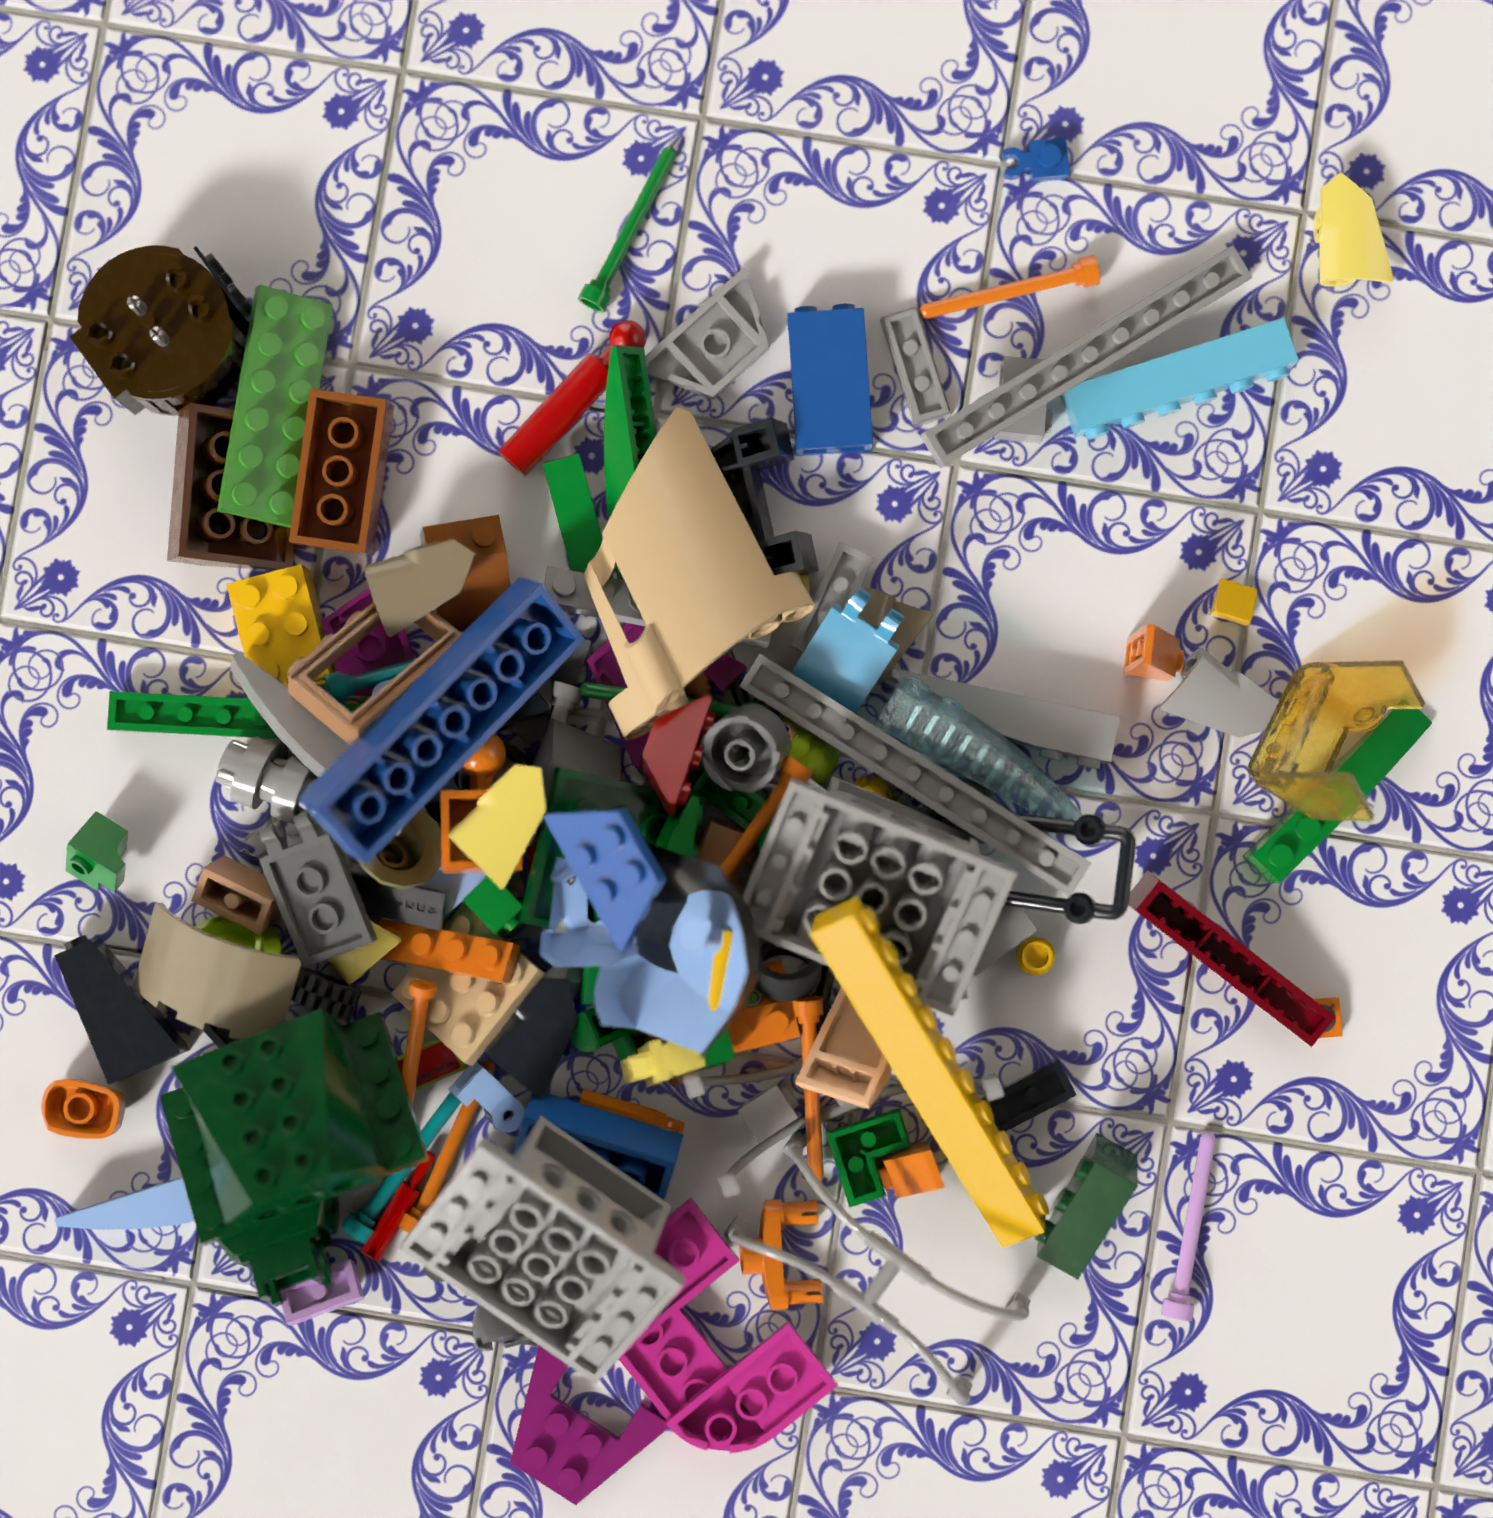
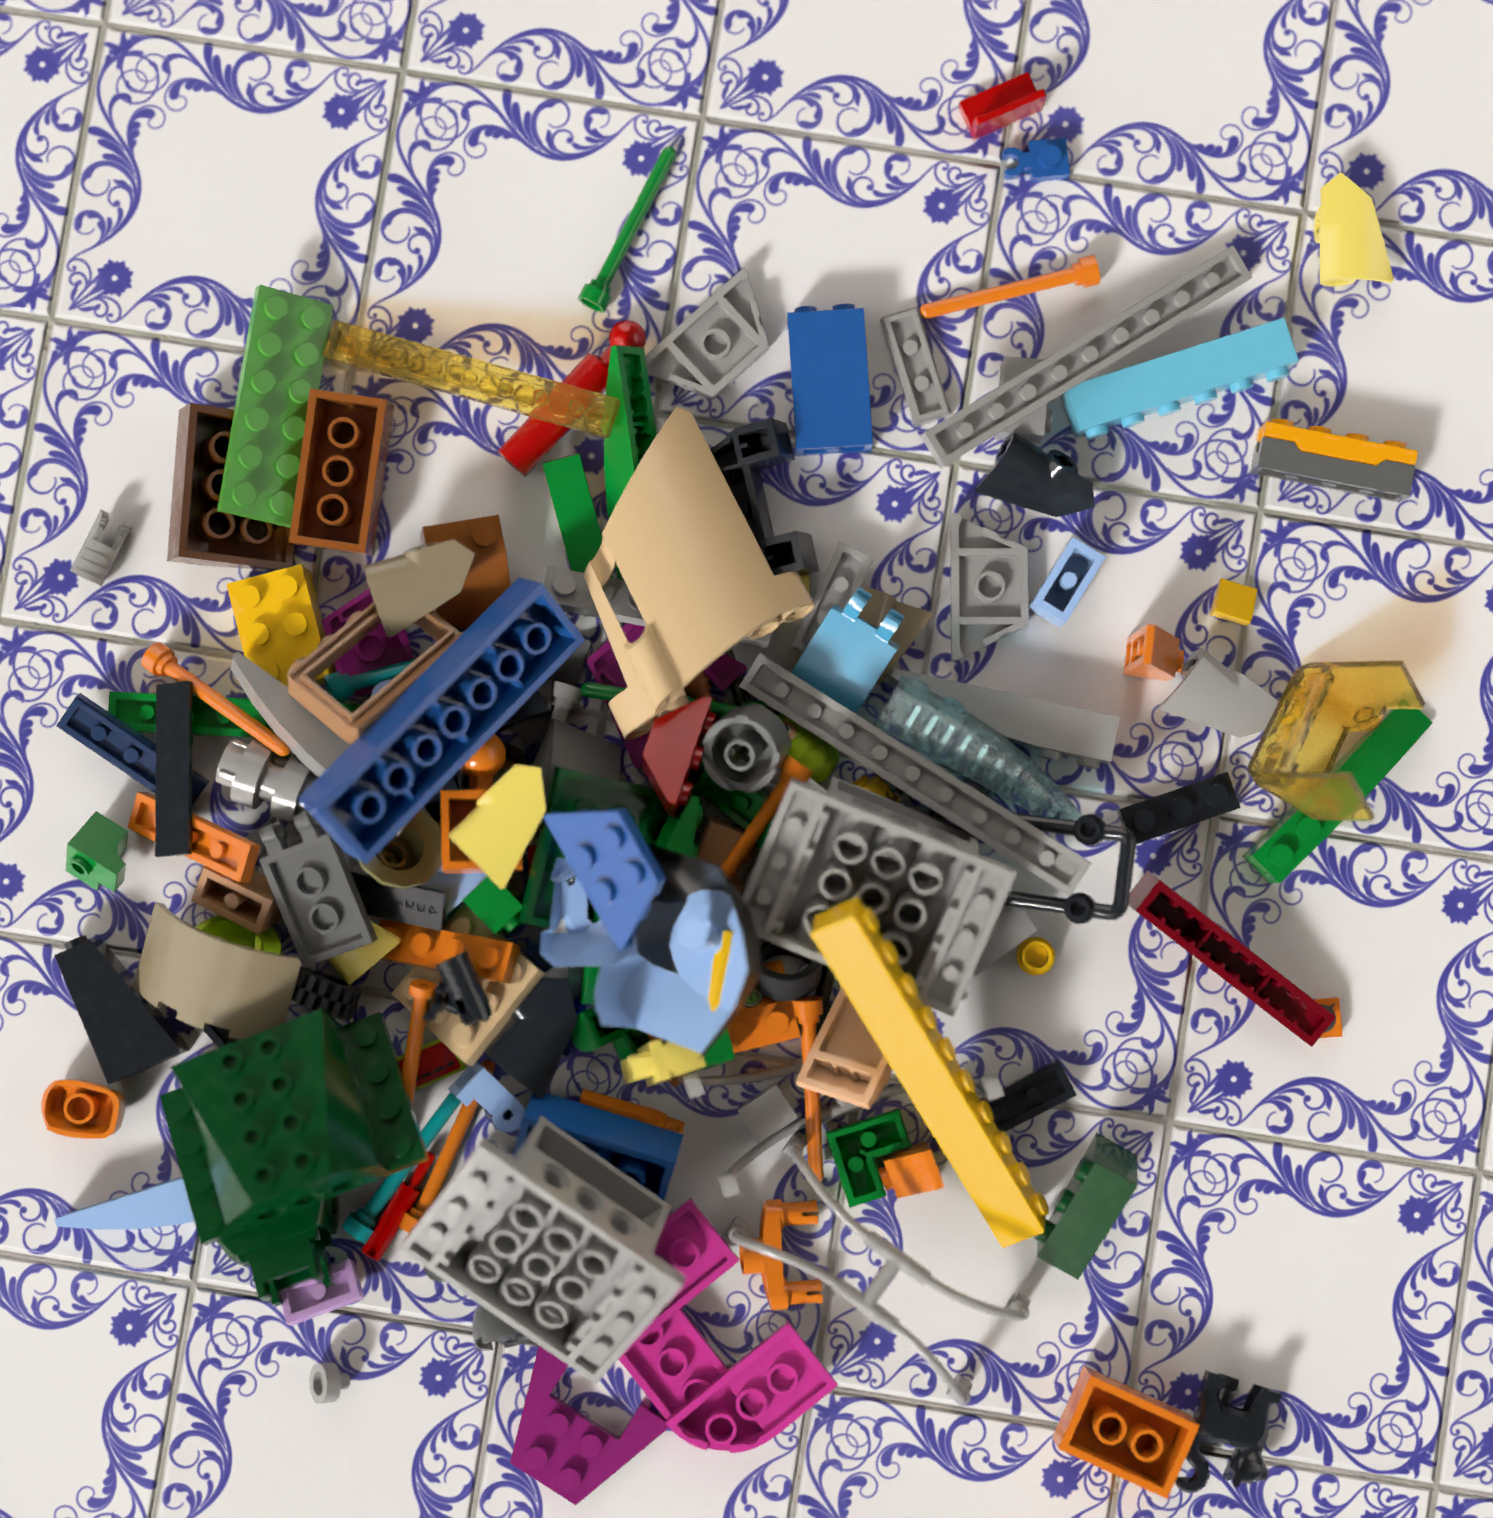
dark brown piece [69,245,252,416] -> none
lavender piece [1161,1132,1216,1321] -> none
none -> dark blue tile [56,693,210,807]
none -> light grey hinge [70,510,133,586]
none -> orange plate [127,792,261,882]
none -> orange piece [141,642,291,756]
none -> black piece [155,681,194,858]
none -> light grey tile [309,1362,350,1404]
none -> clear yellow plate [323,320,621,439]
none -> black plant [422,979,459,1022]
none -> black hinge [435,951,493,1026]
none -> light grey wing [950,513,1029,661]
none -> red panel [958,72,1047,140]
none -> black panel [975,432,1095,517]
none -> light blue brick [1029,537,1106,628]
none -> orange brick [1052,1366,1200,1499]
none -> black plate [1117,772,1241,844]
none -> black animal [1175,1370,1281,1493]
none -> dark grey piece [1250,418,1418,502]

